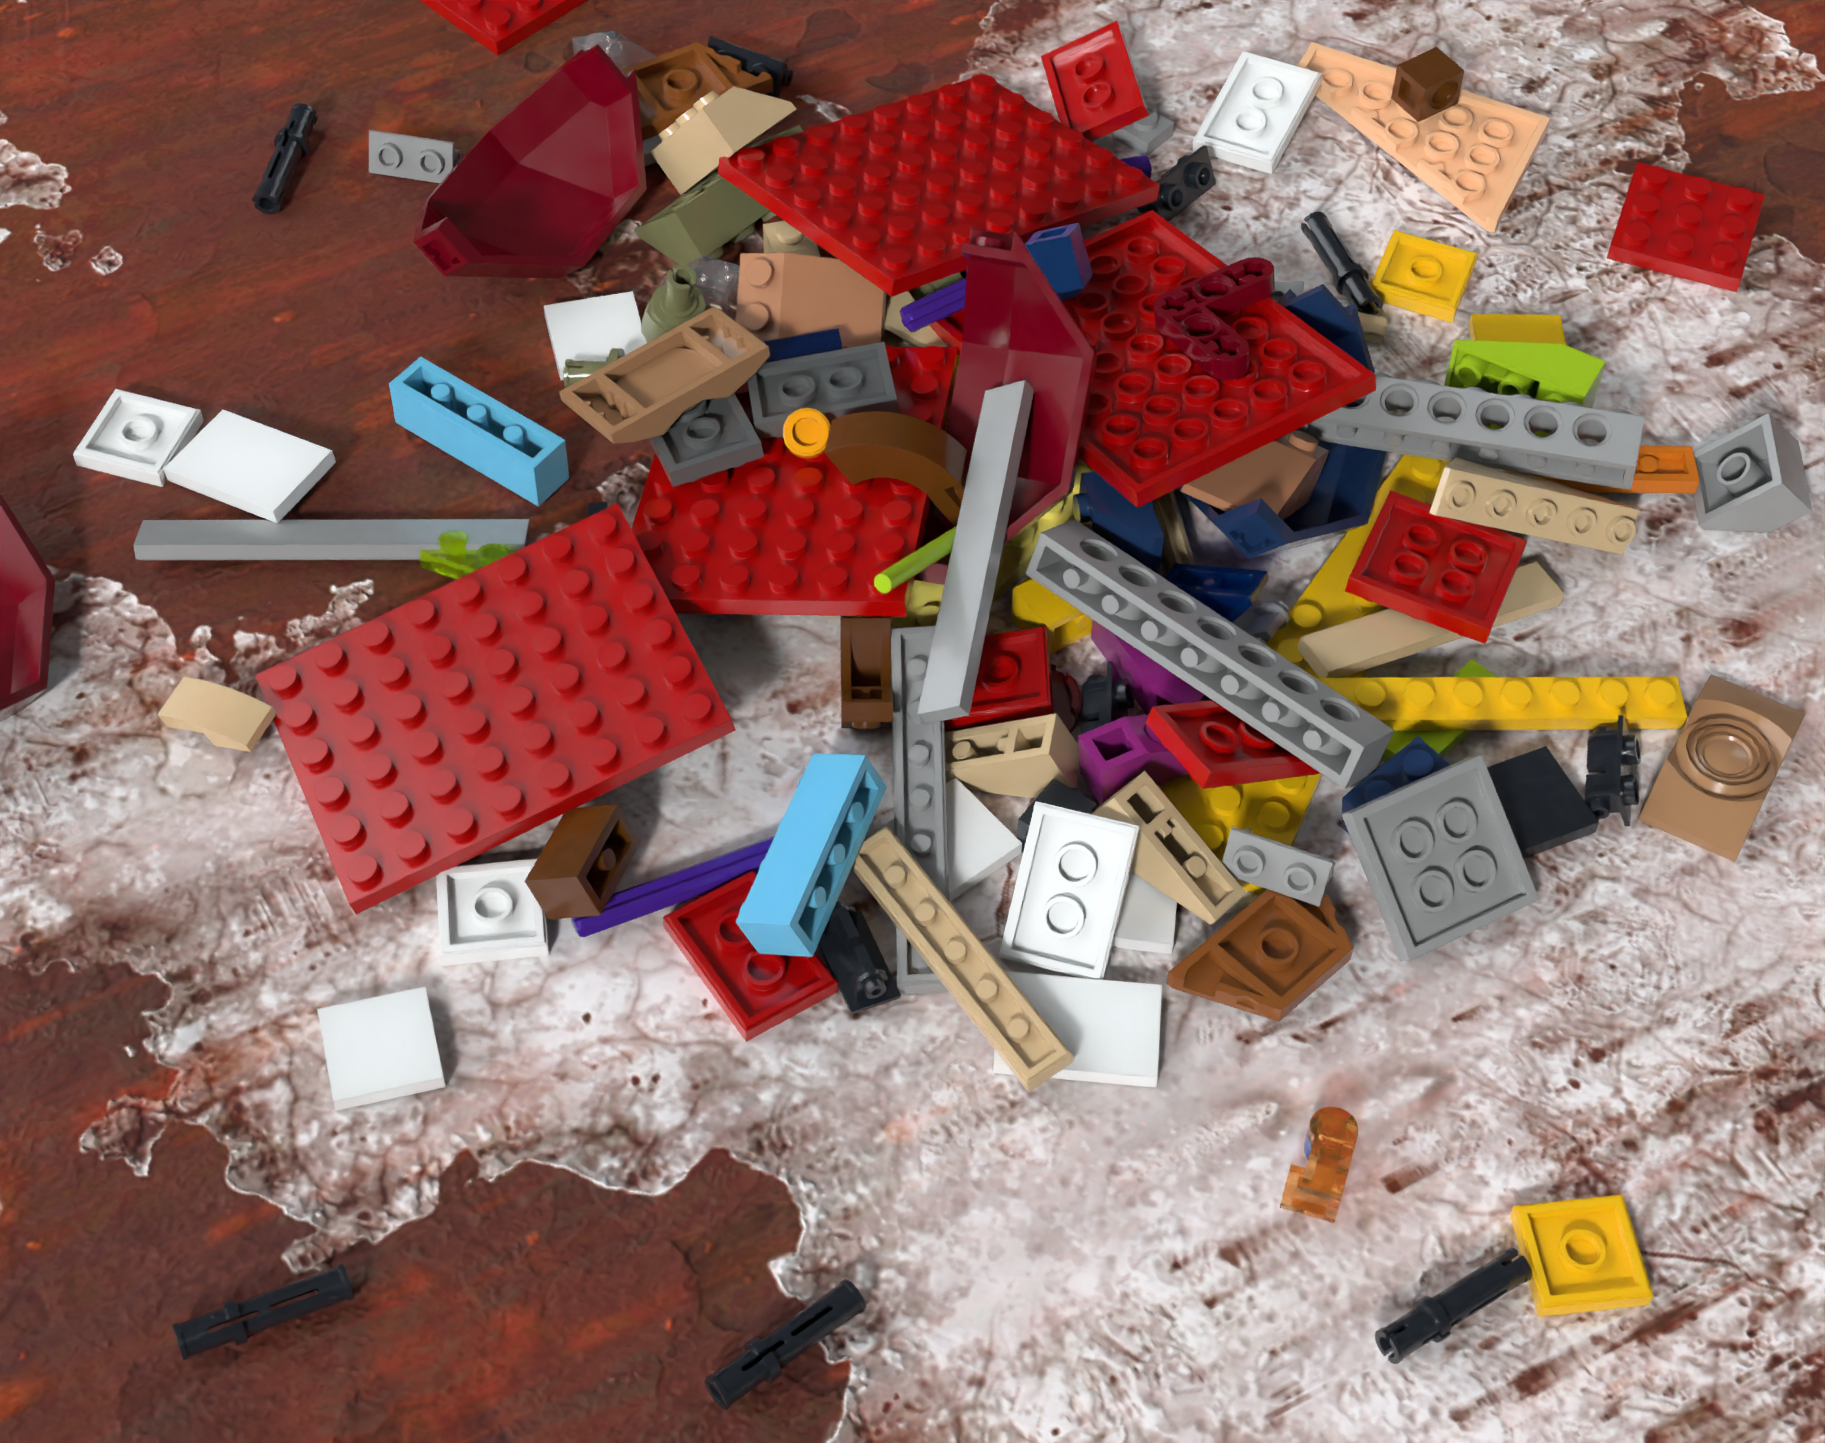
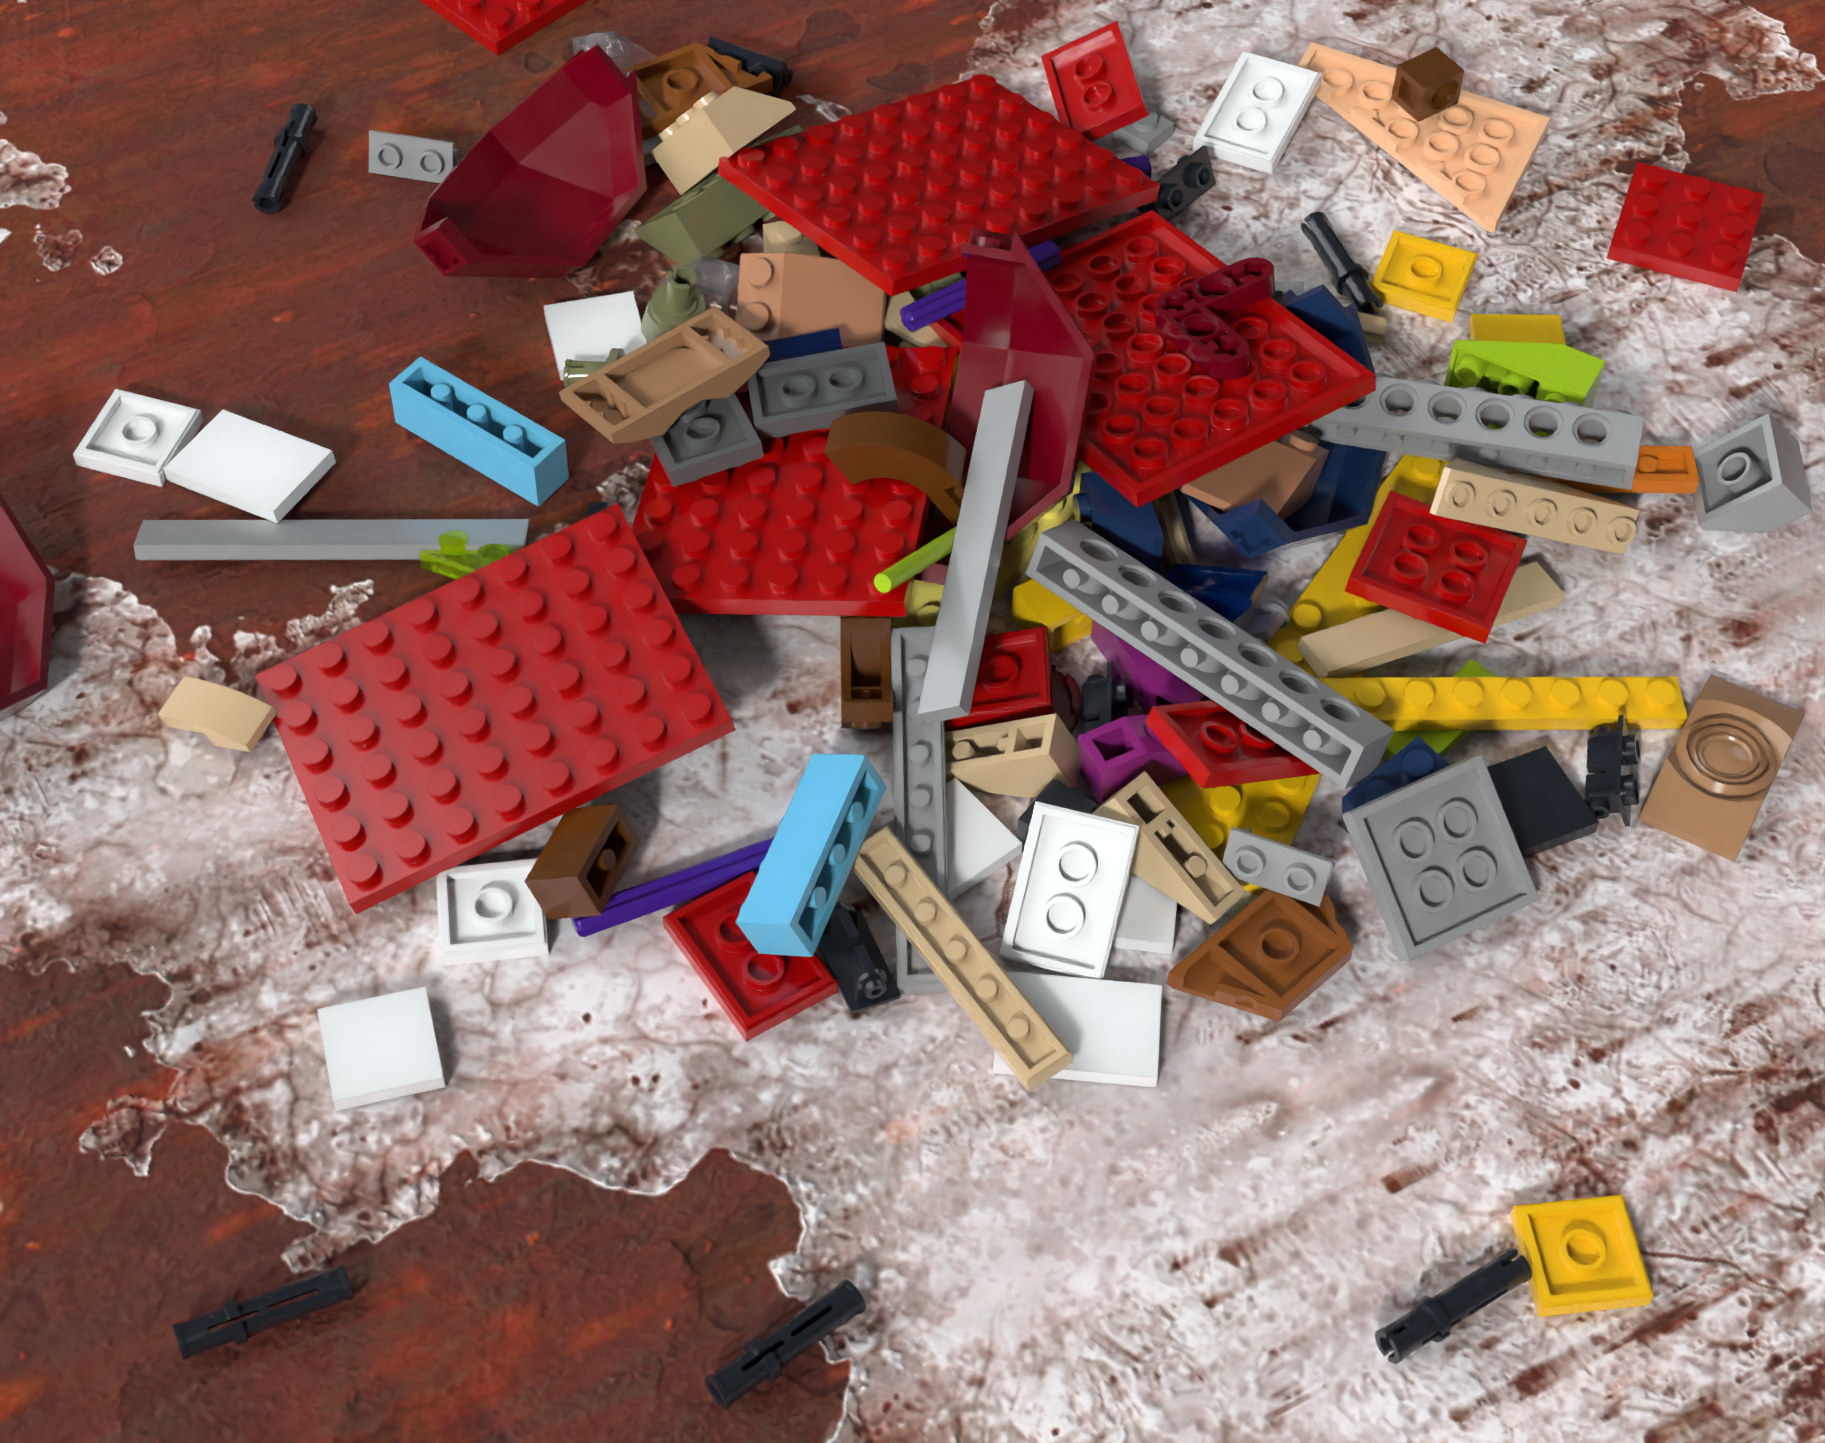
light orange tile [783,408,831,459] -> none
blue brick [1025,223,1093,300] -> none
clear orange leg [1280,1106,1358,1223] -> none

